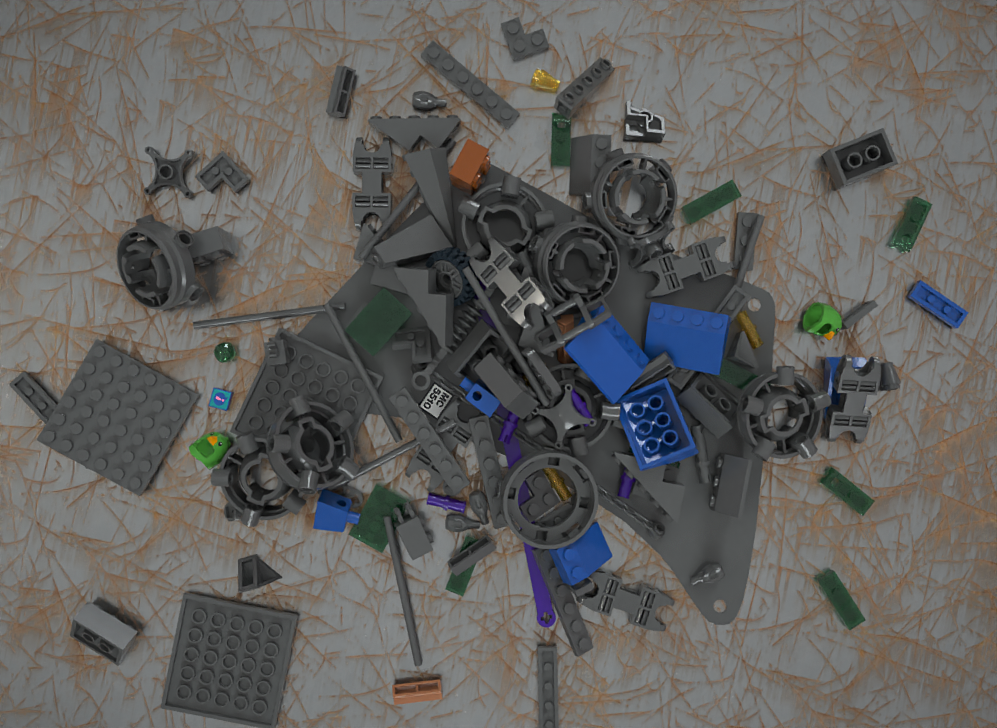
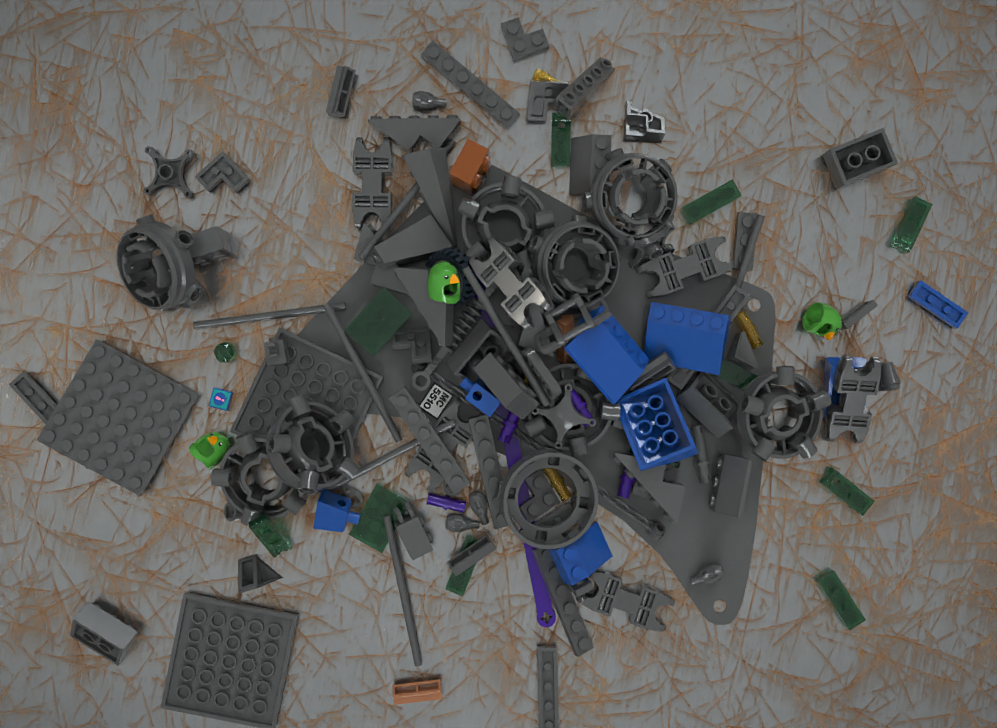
none -> clear green plate [248,514,292,558]
none -> bright green piece [427,261,460,304]
none -> dark grey plate [526,80,569,121]

